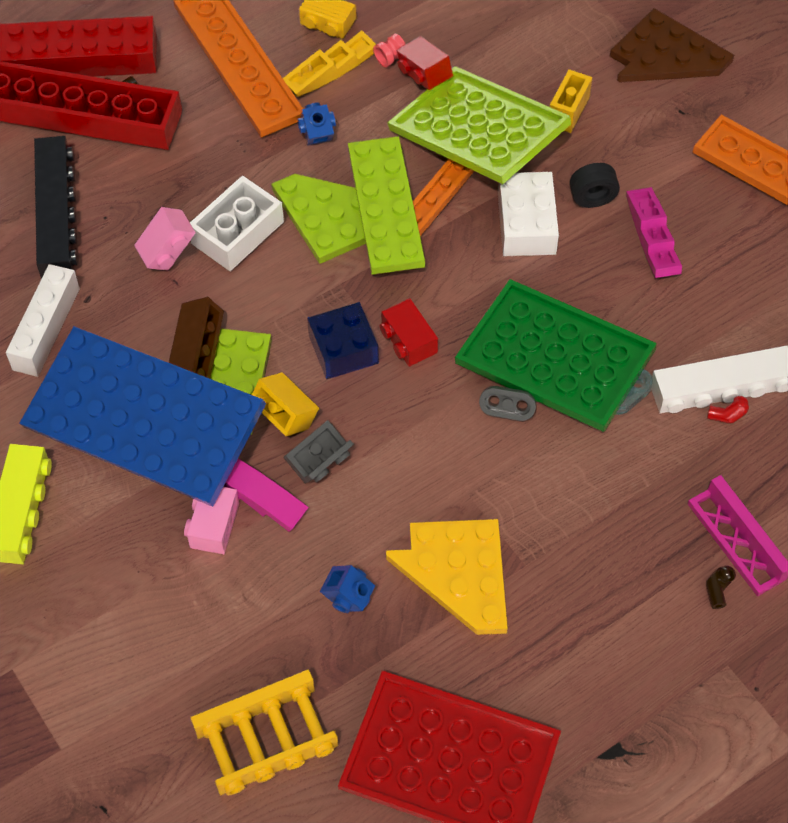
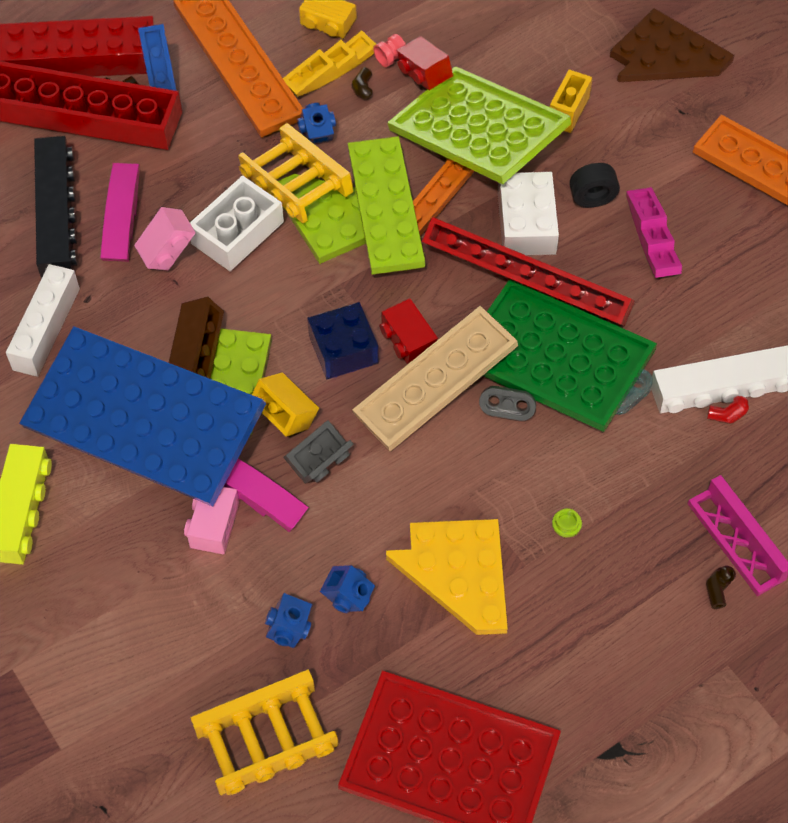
none -> dark pink slope [100,163,140,262]
none -> blue plate [138,24,176,91]
none -> yellow fence [238,123,354,223]
none -> blue brick [265,593,312,648]
none -> dark brown arm [351,67,373,100]
none -> tan plate [352,306,518,451]
none -> red brick [422,217,635,326]
none -> lime plate [552,508,582,538]

